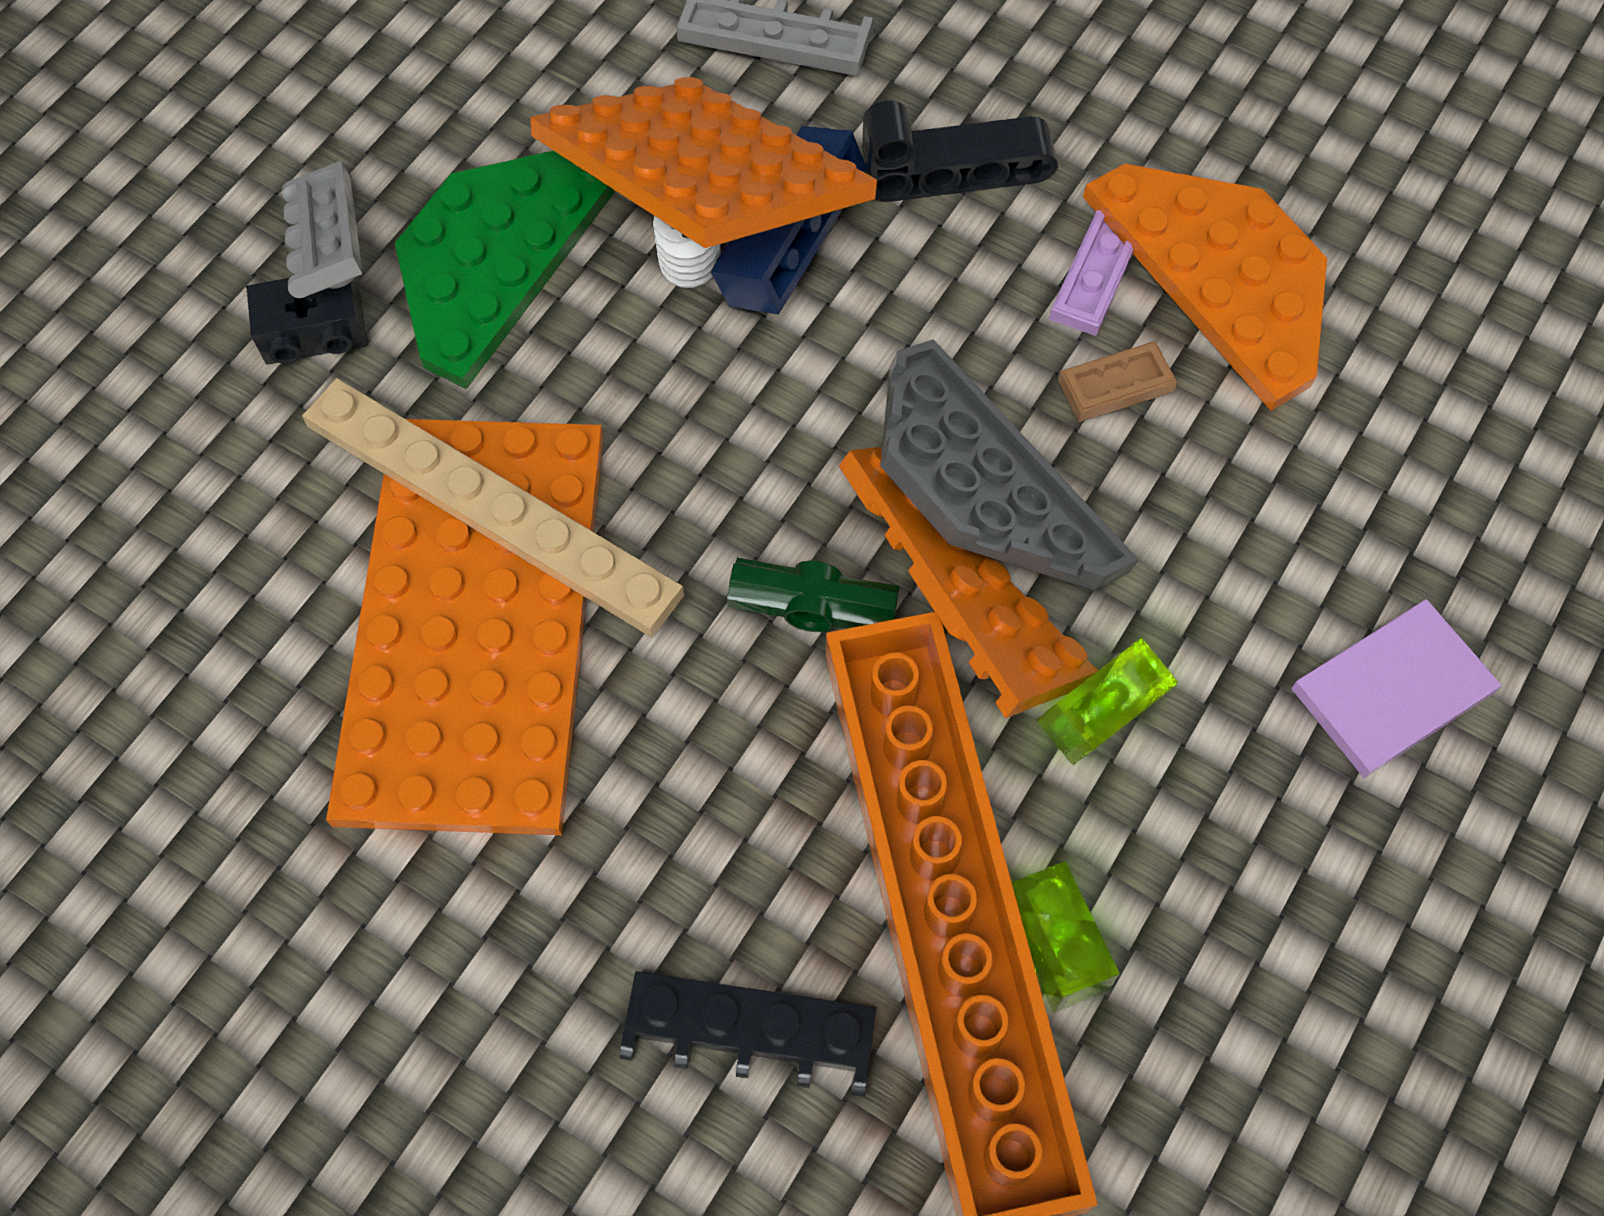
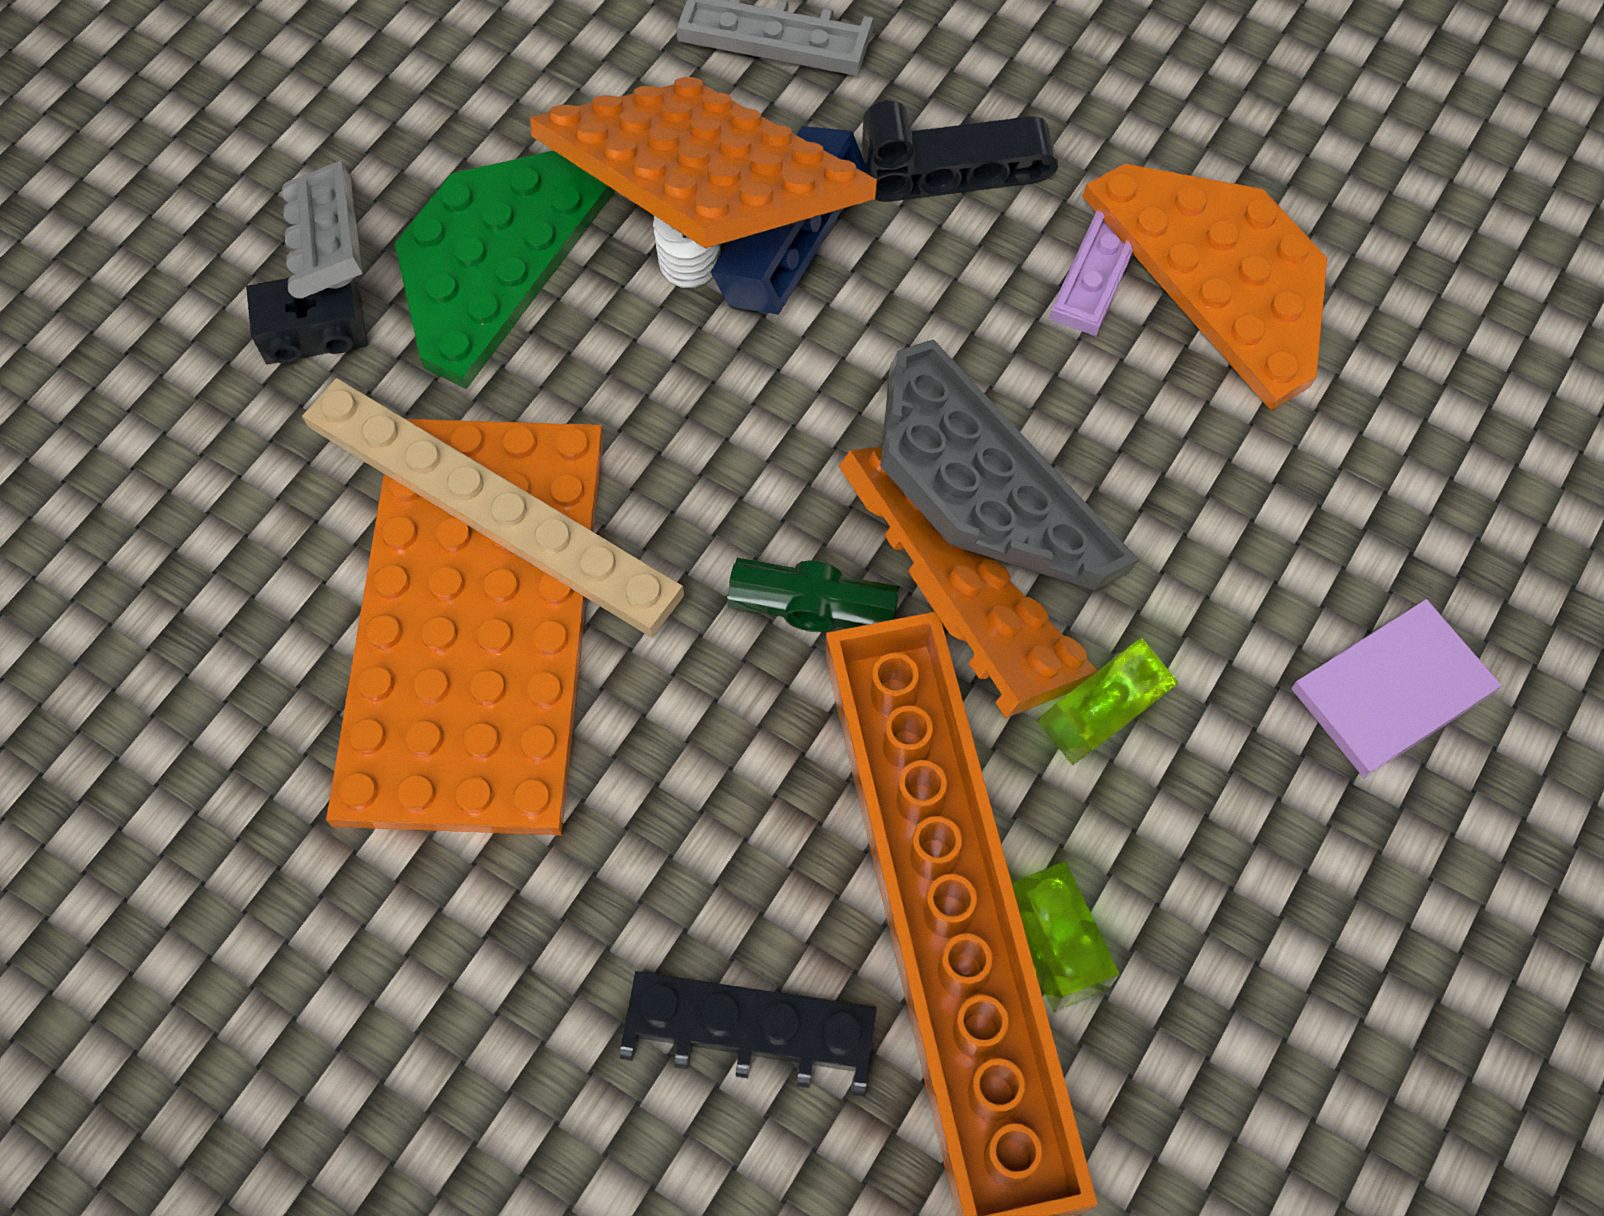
medium nougat plate [1058,341,1177,423] -> none

